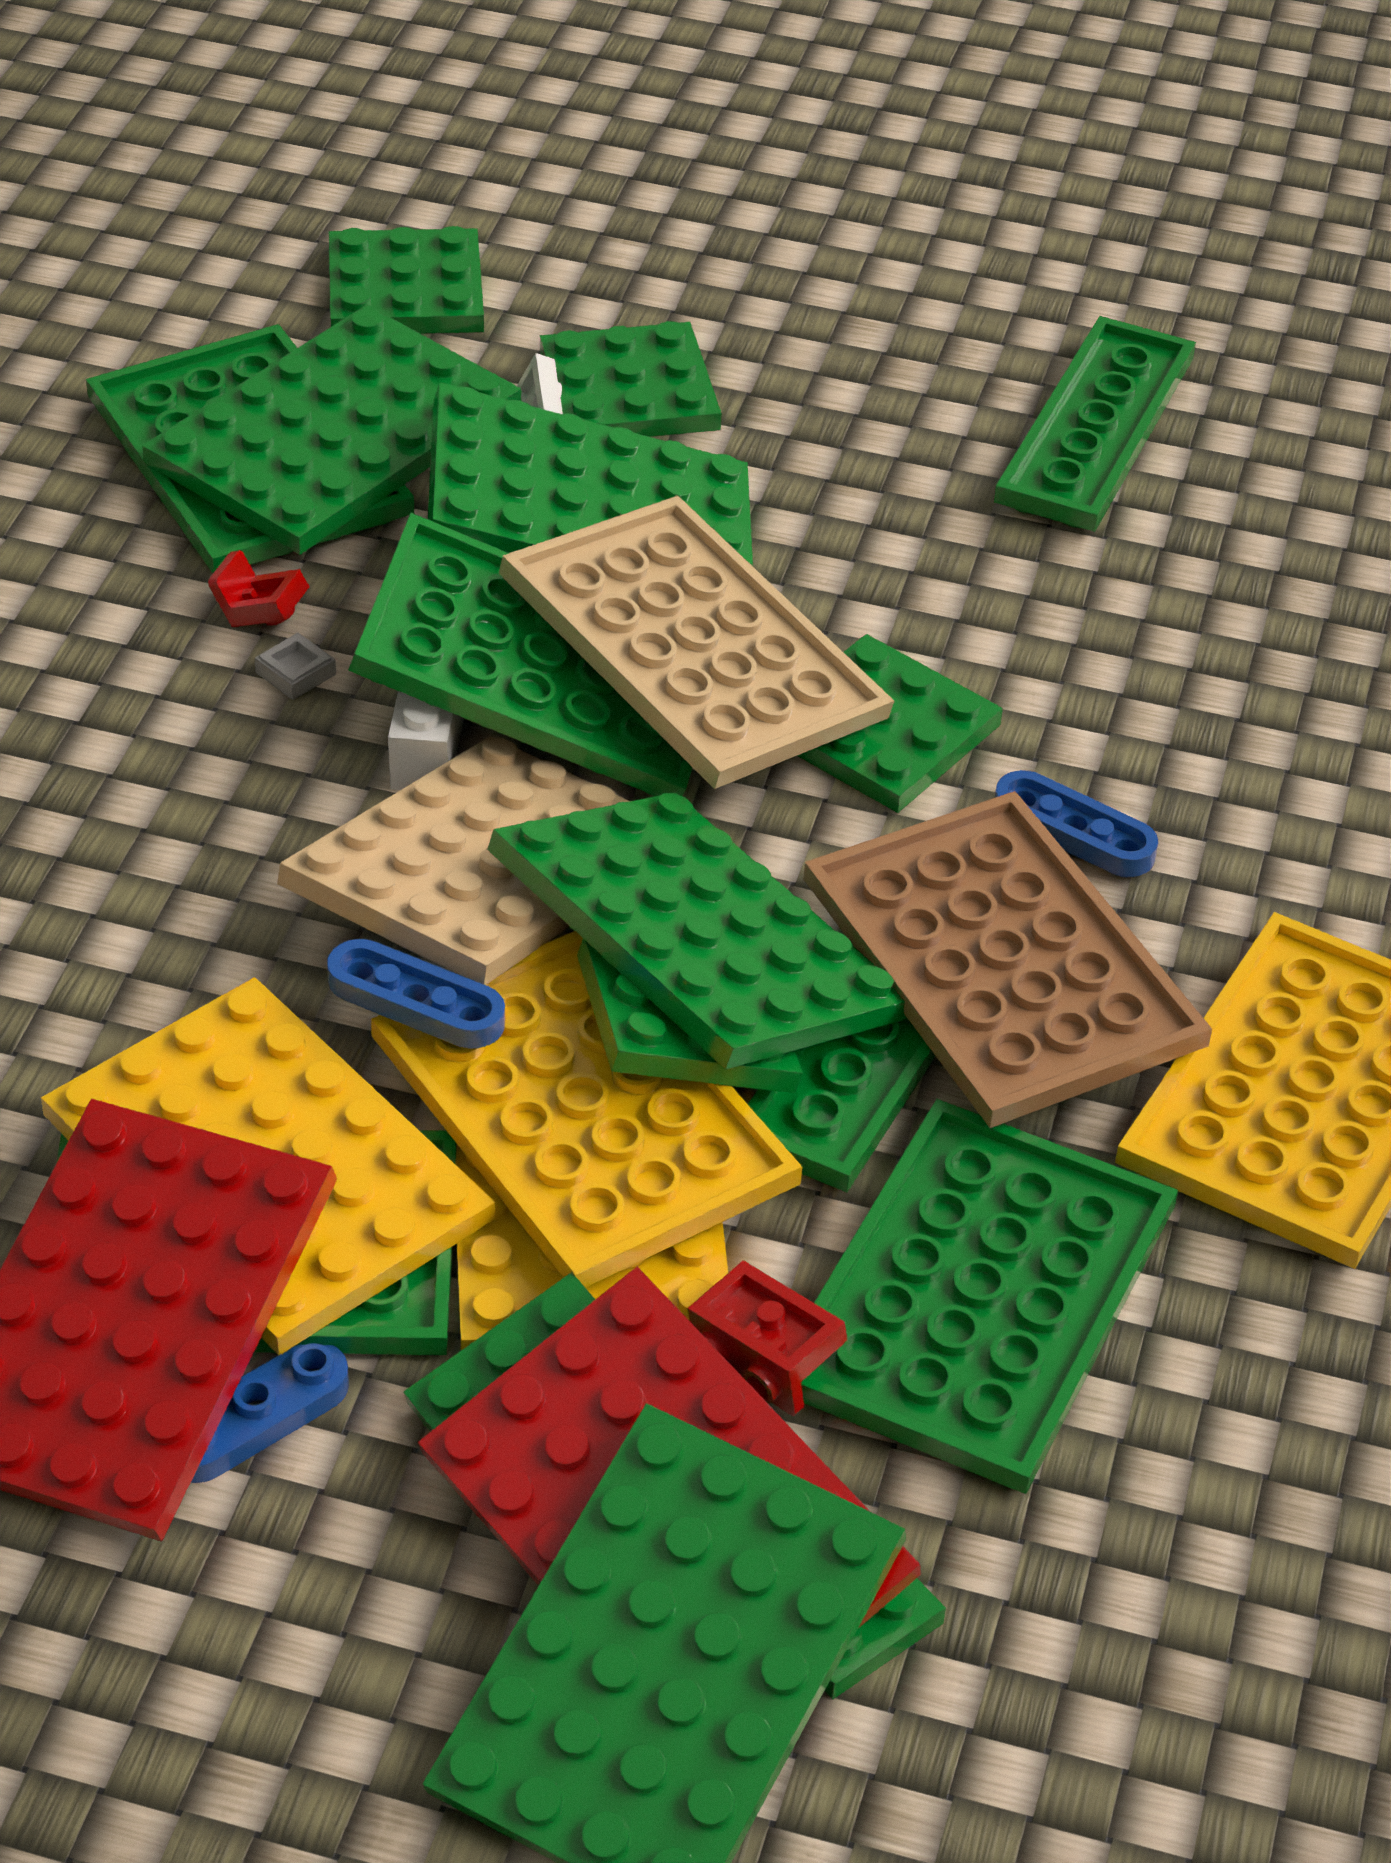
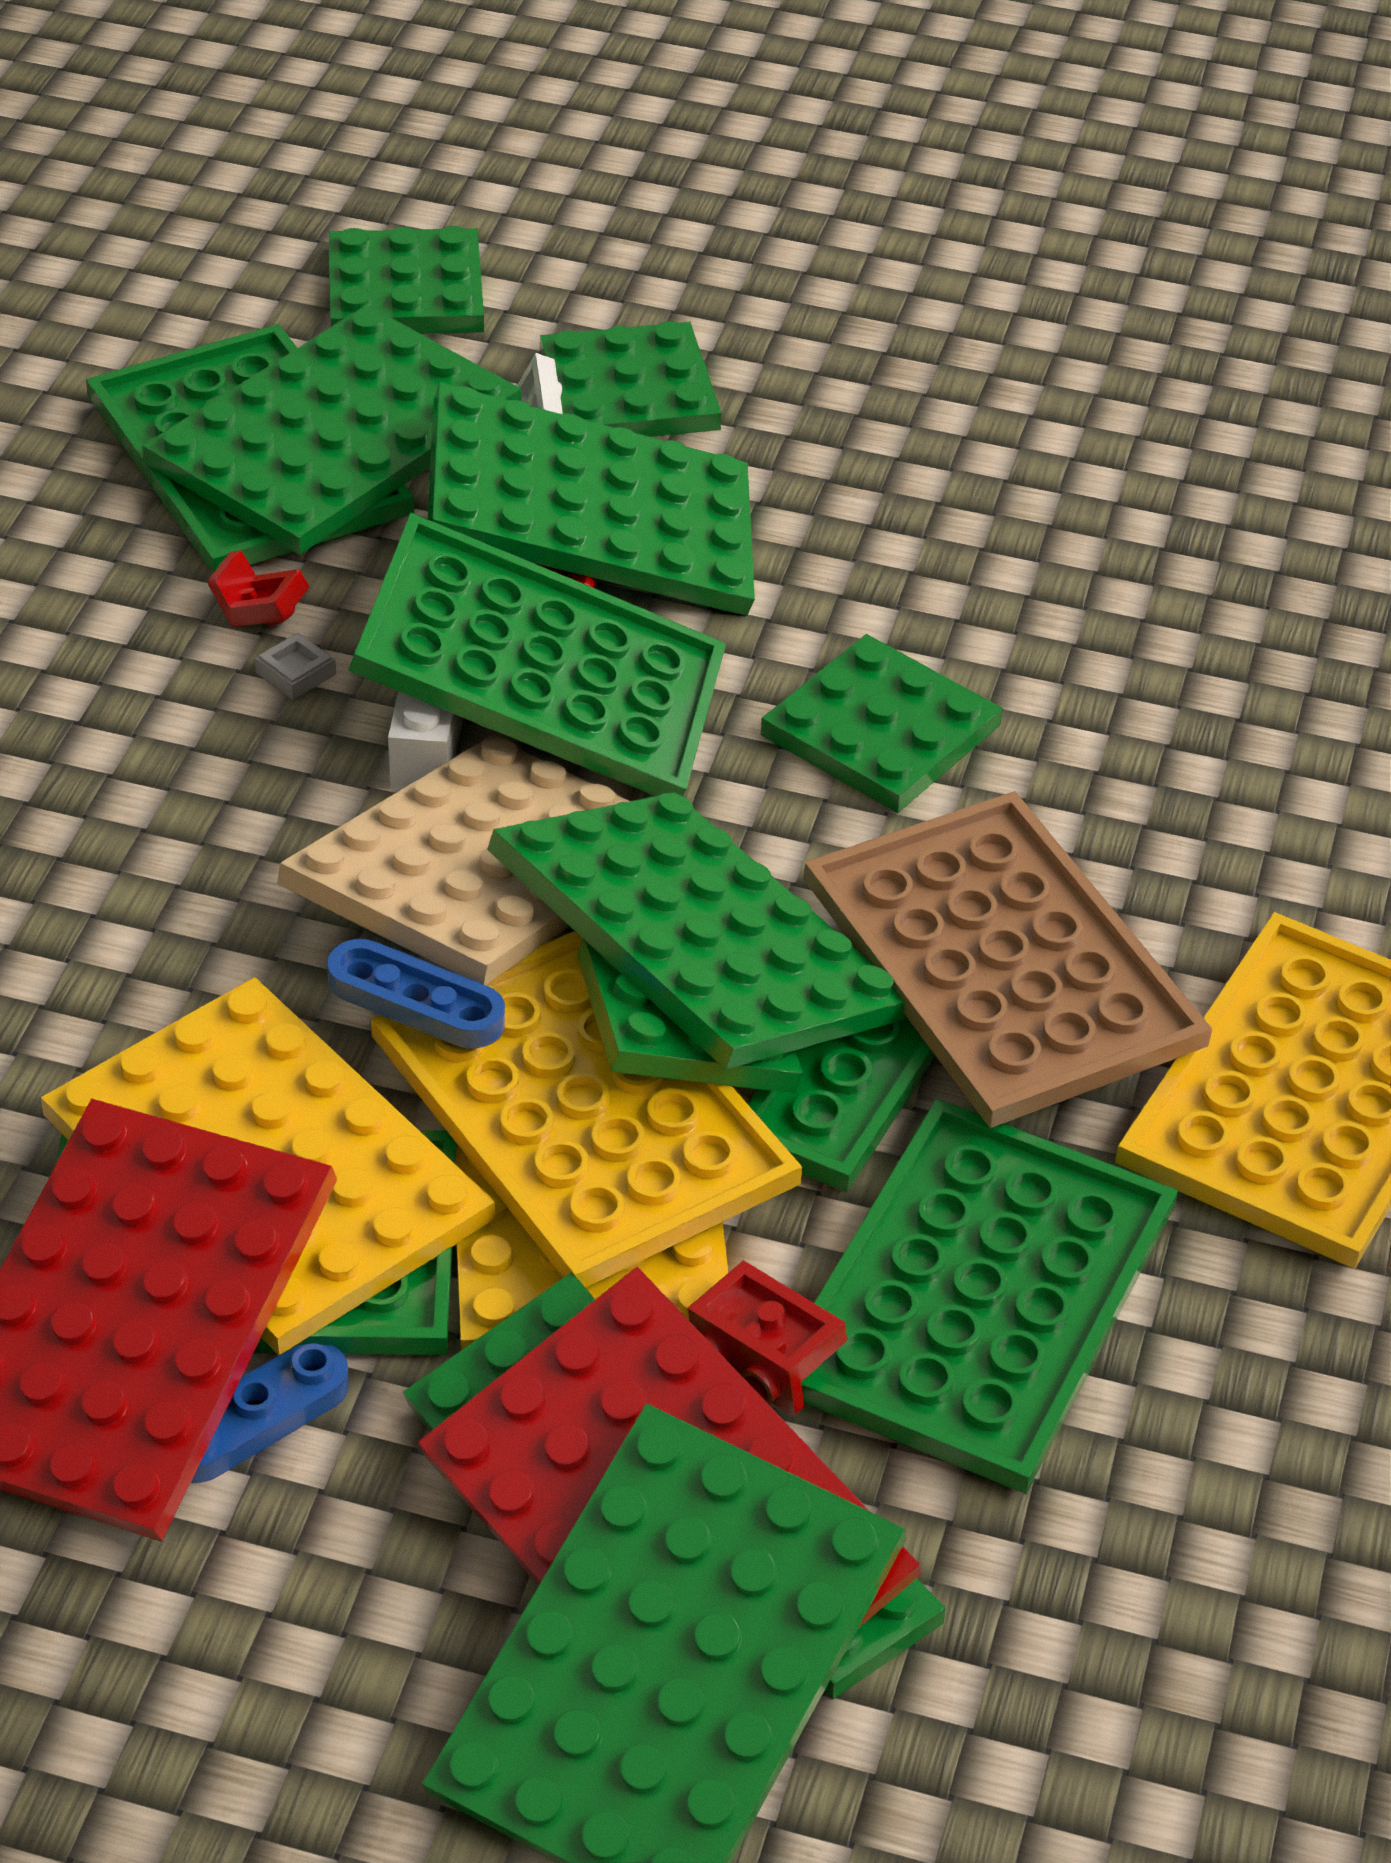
tan plate [499,496,894,789] -> none
green plate [994,316,1196,532] -> none
blue plate [995,770,1158,877] -> none

